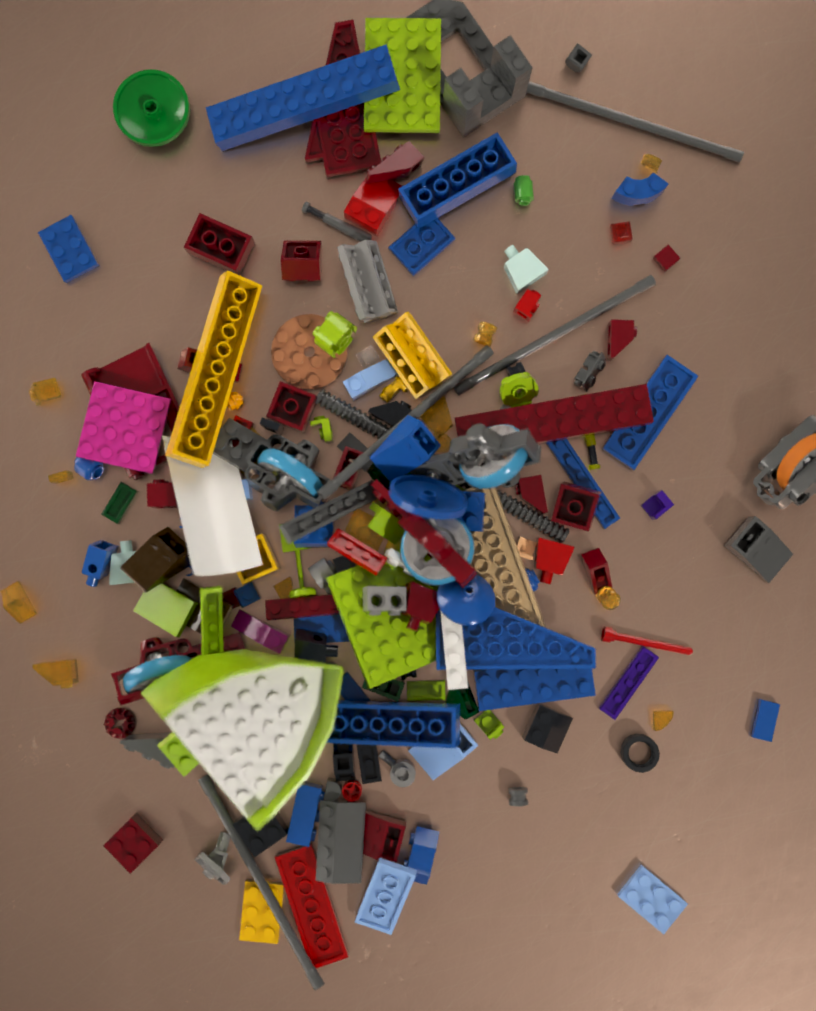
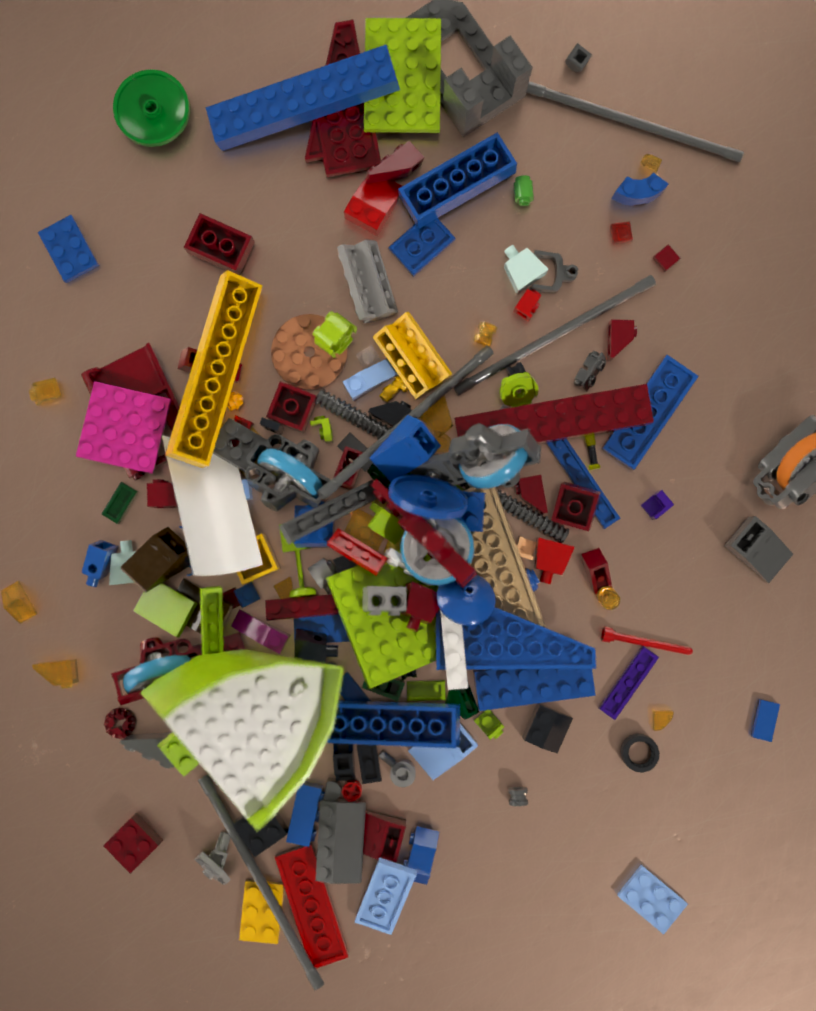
clear yellow tile [48,470,74,484] -> none
blue head [74,457,104,481] -> none
dark red slope [281,240,322,281] -> none
dark grey piece [302,202,372,242] -> none
none -> dark grey piece [529,250,578,293]

